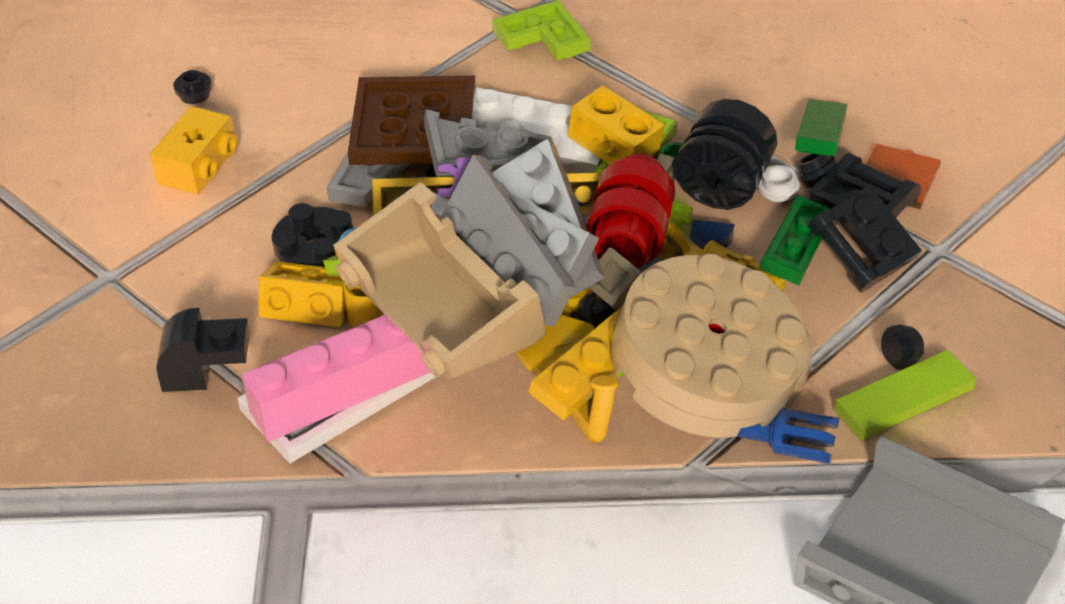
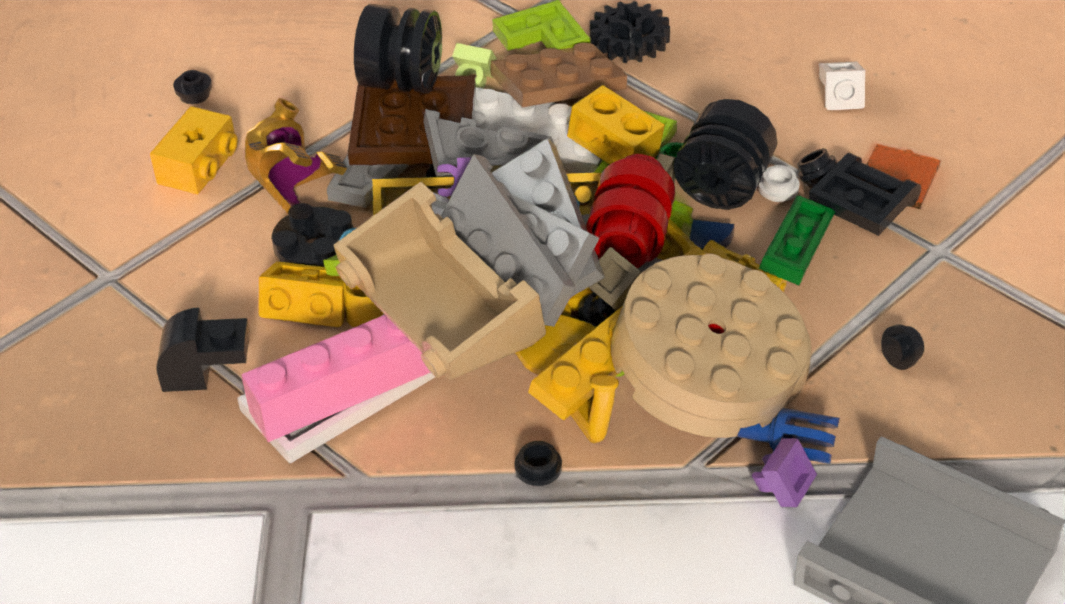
green tile [795,99,848,156] -> none
black plate [808,185,922,293] -> none
lime tile [834,350,977,441] -> none
none -> pearl gold piece [245,98,347,215]
none -> black wheel [354,4,442,94]
none -> yellowish green tile [452,43,497,88]
none -> medium nougat plate [491,43,627,107]
none -> black plate [514,441,562,486]
none -> black gear [590,1,670,63]
none -> medium lavender tile [752,438,817,507]
none -> white bracket [819,61,865,110]

